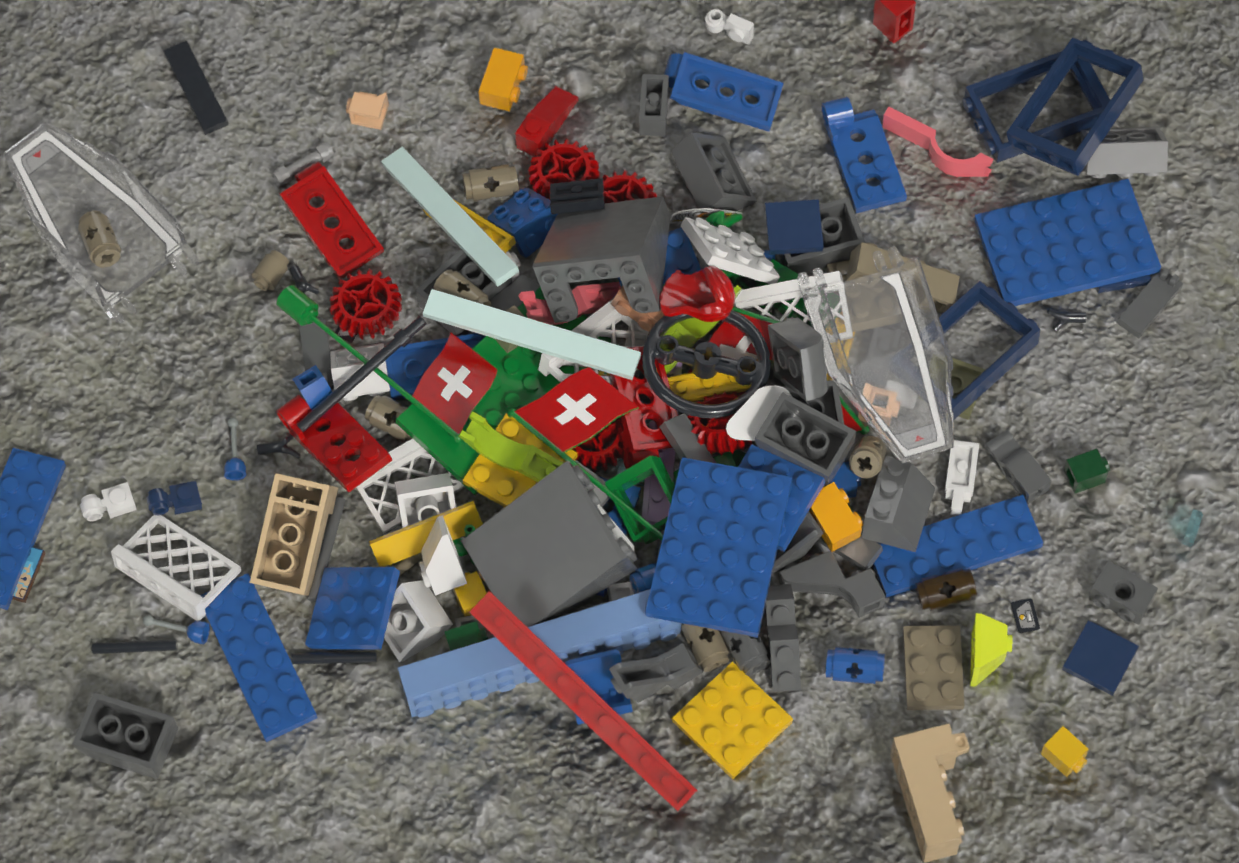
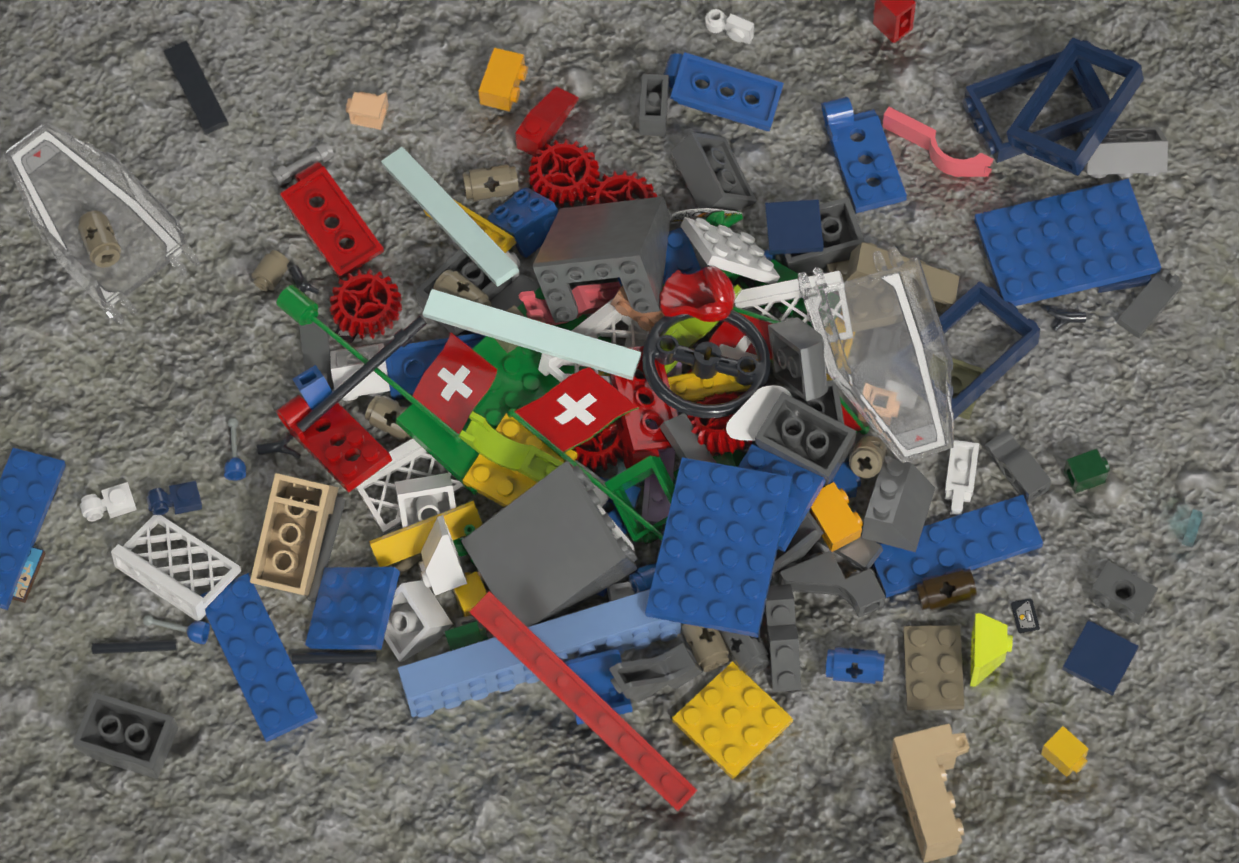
black plate [550,178,605,214] -> none

